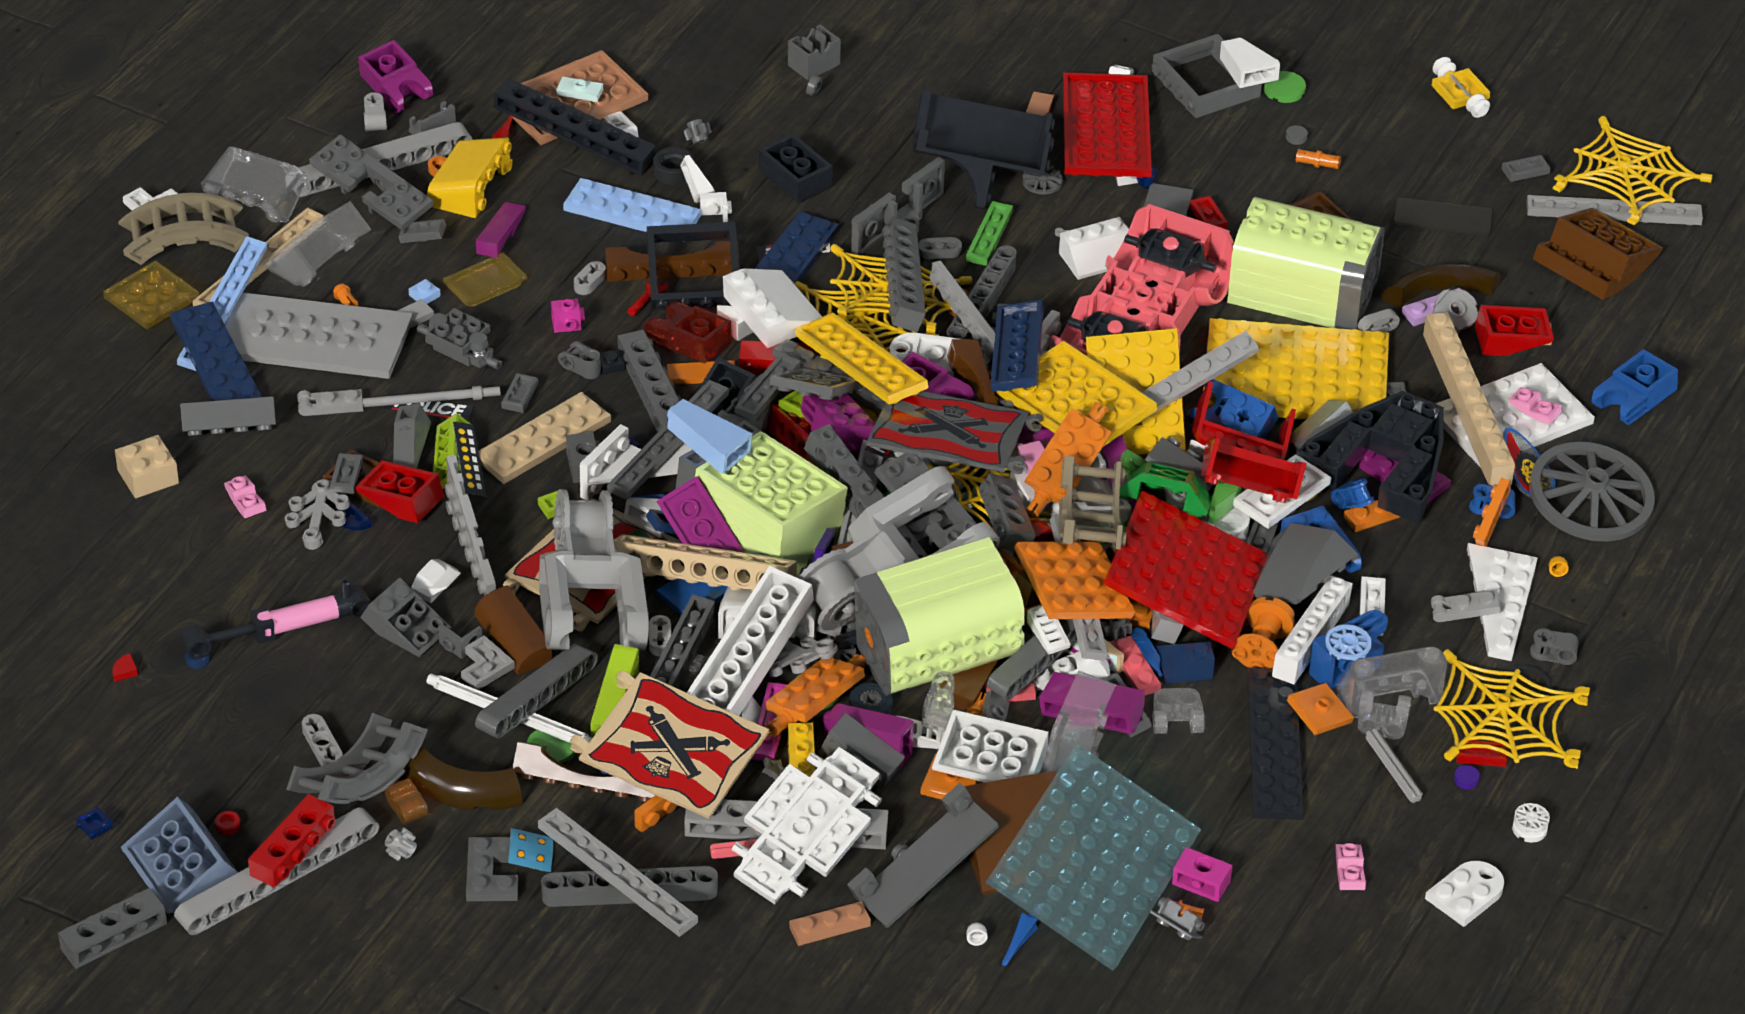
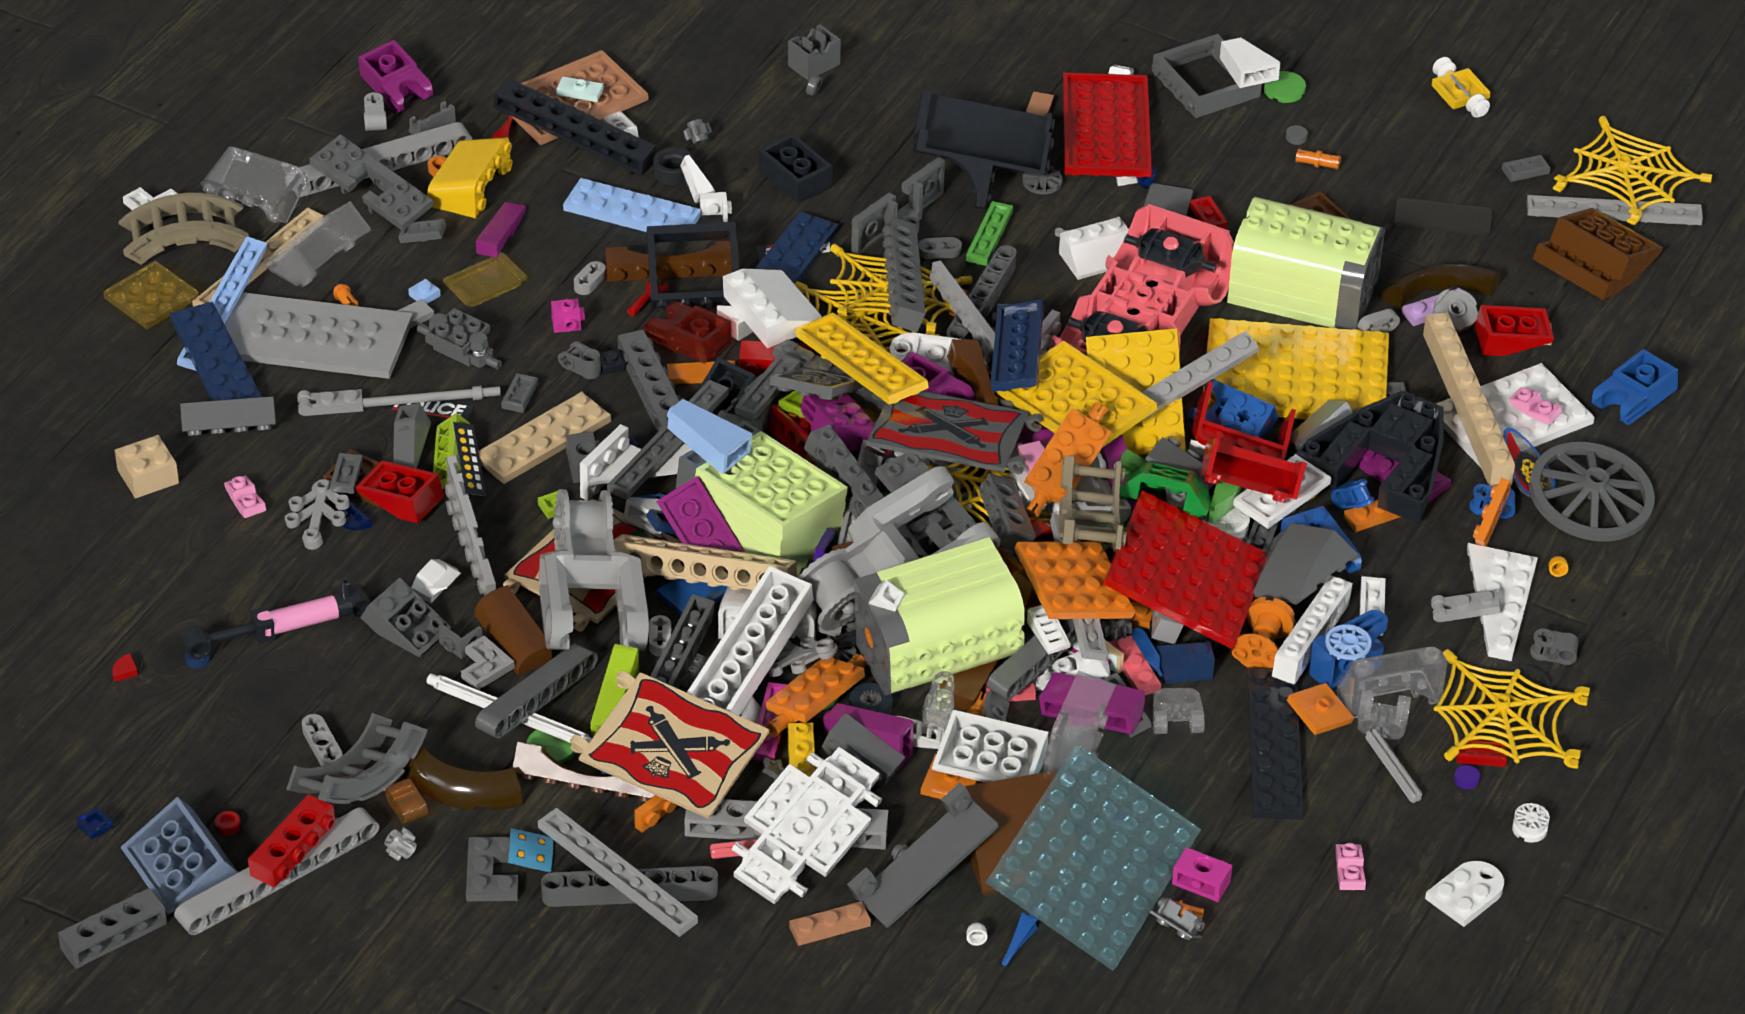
none -> white slope [868,579,905,611]

